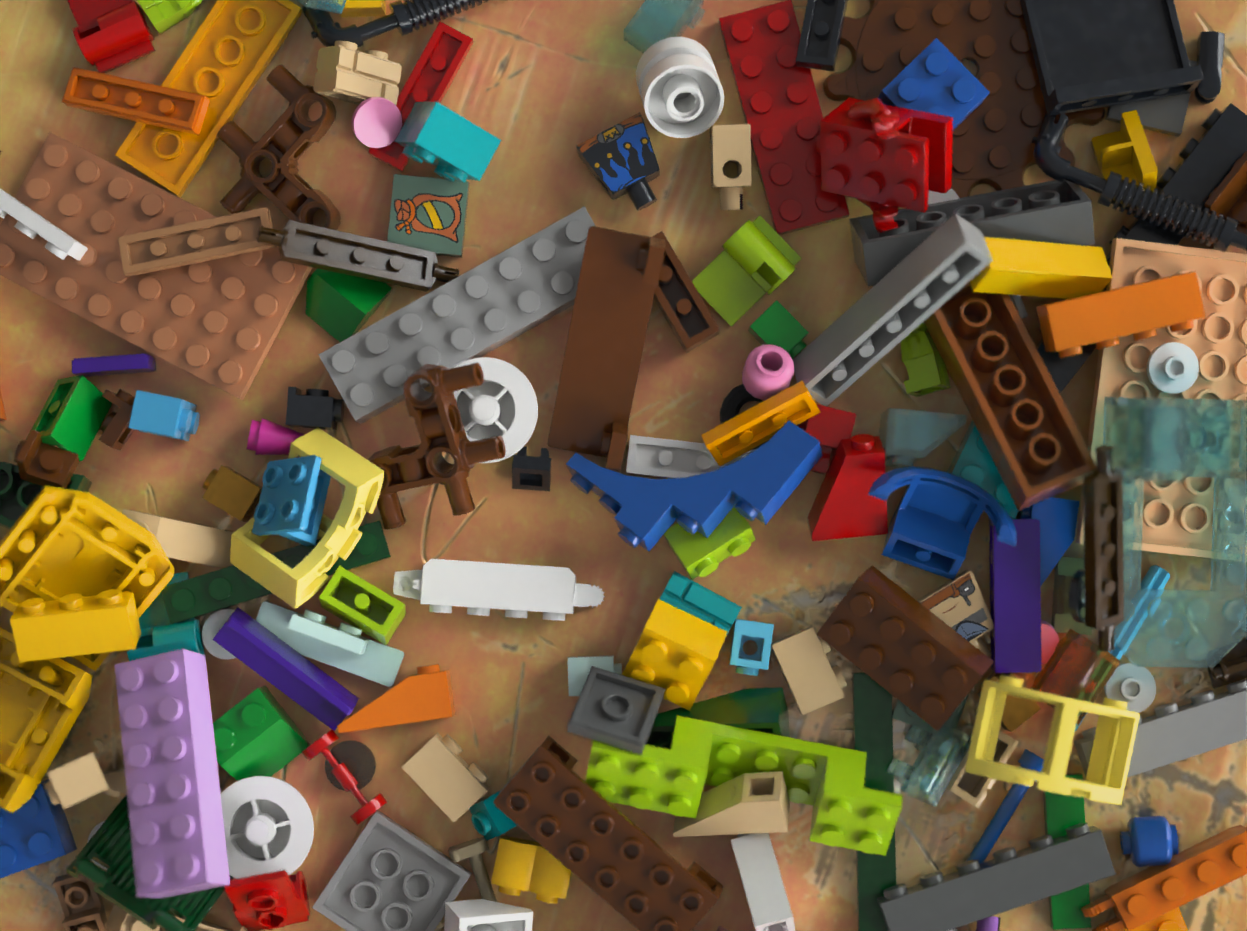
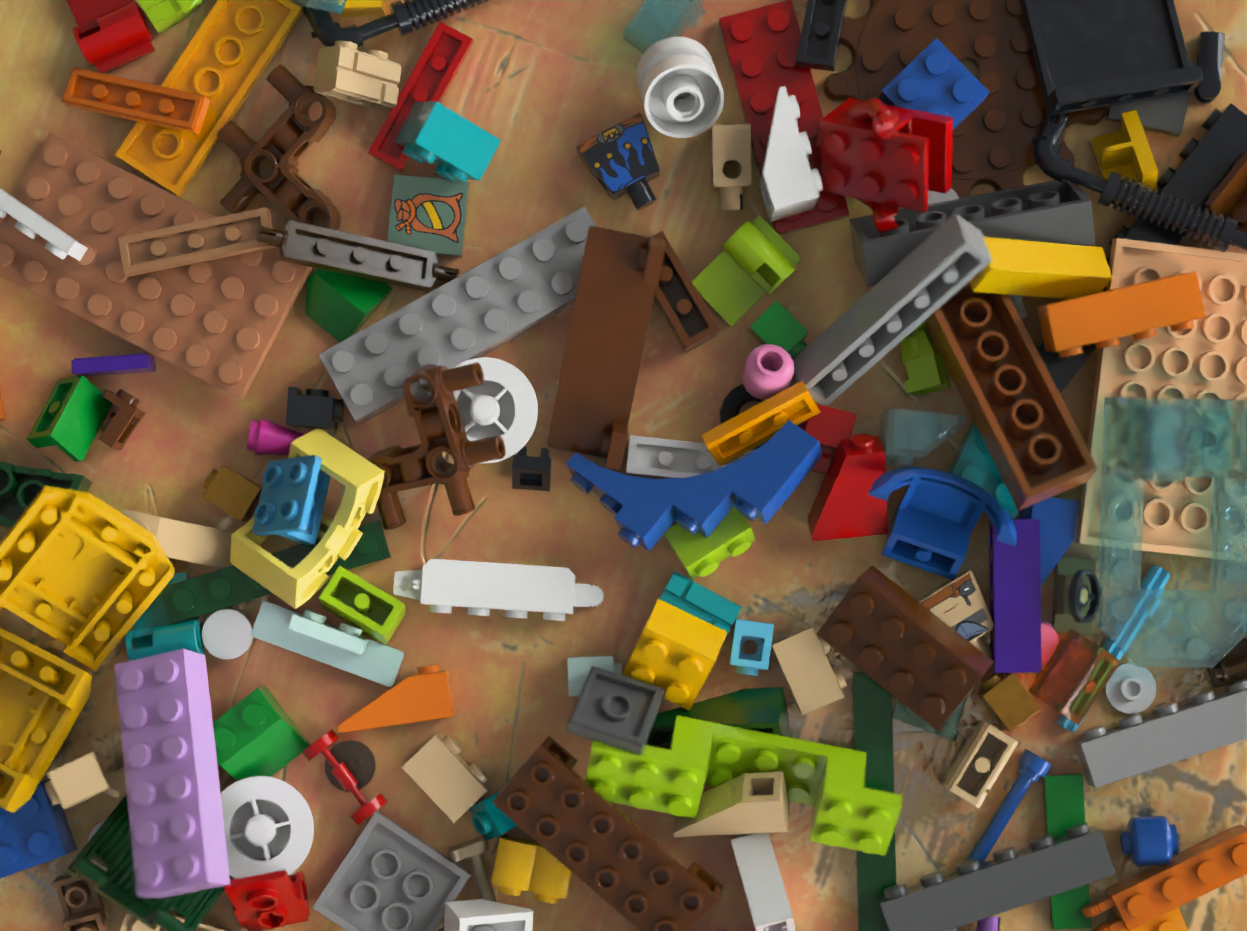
yellow brick [10,589,141,662] -> none
reddish brown bracket [14,430,79,489] -> none
dark azure brick [128,390,200,442] -> none
dark purple panel [212,607,359,731] -> none
bright pink piece [352,97,402,148] -> none
clear light blue plate [886,725,971,807] -> none
light yellow window [965,675,1140,805] -> none
dark brown plate [1083,445,1124,652] -> none
white piece [1147,342,1199,394] -> none
none -> white slope [759,86,823,222]

